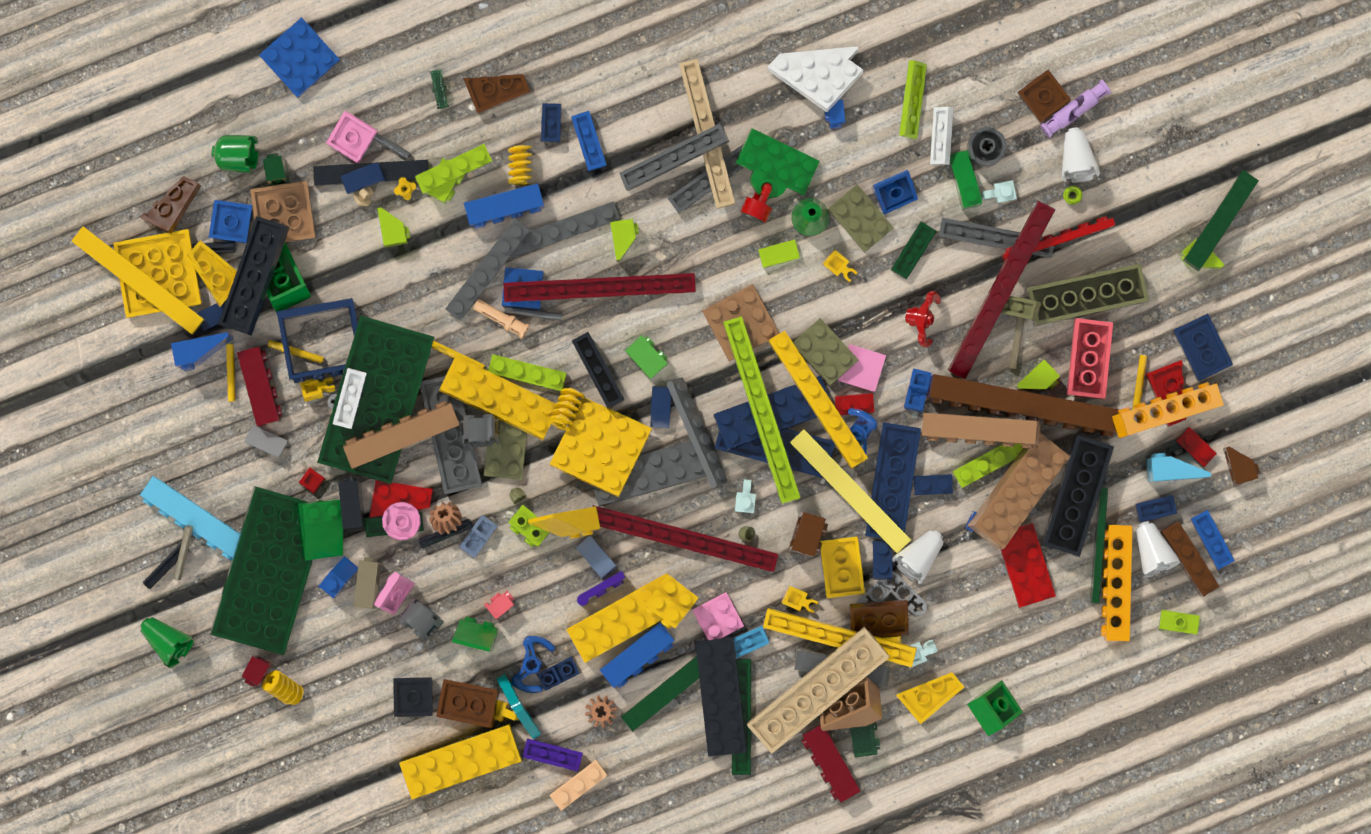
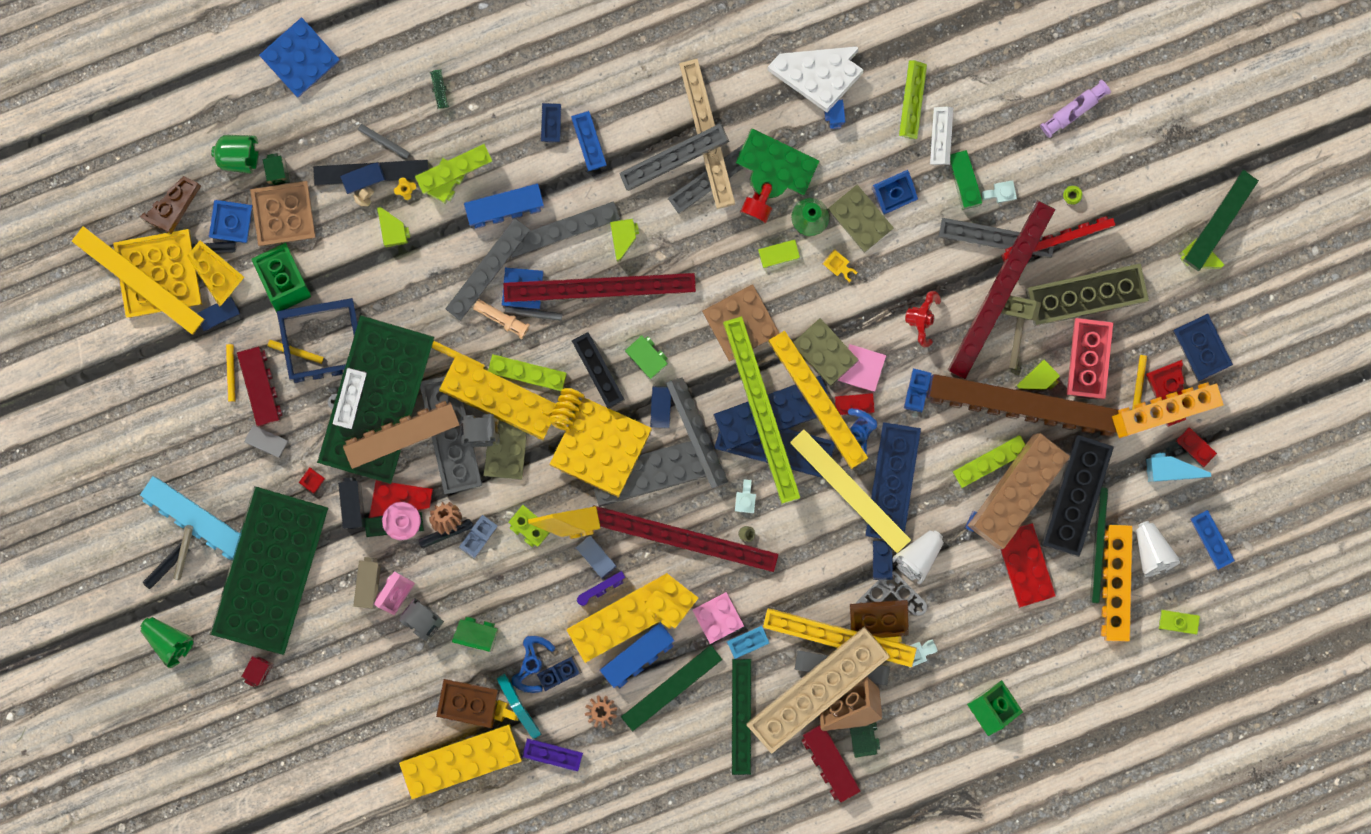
blue slope [171,332,234,371] -> none
black plate [218,216,290,336] -> none
yellow piece [262,670,304,705] -> none
green slope [298,498,343,561] -> none
yellow plate [299,377,335,402] -> none
blue slope [319,556,358,598] -> none
bright pink tile [326,111,378,163] -> none
black plate [393,677,433,717] -> none
reddish brown wing [463,74,531,114] -> none
coral brick [484,590,515,619] -> none
yellow piece [508,145,532,186] -> none
olive hinge [509,487,526,504] -> none
light nougat brick [550,759,608,811] -> none
black plate [695,637,747,757] -> none
yellow plate [781,585,818,613] -> none
reddish brown brick [788,512,828,558] -> none
yellow plate [819,536,865,598] -> none
dark green tile [891,221,937,280] -> none
yellow wing [895,672,964,724] -> none
dark blue plate [913,474,953,496] -> none
medium nougat brick [922,413,1041,449] -> none
dark grey brick [967,127,1006,167] -> none
reddish brown plate [1017,69,1071,123] -> none
white cone [1061,127,1100,183] -> none
dark blue plate [1135,495,1177,523] -> none
reddish brown brick [1160,521,1220,597] -> none
reddish brown slope [1223,446,1260,485] -> none

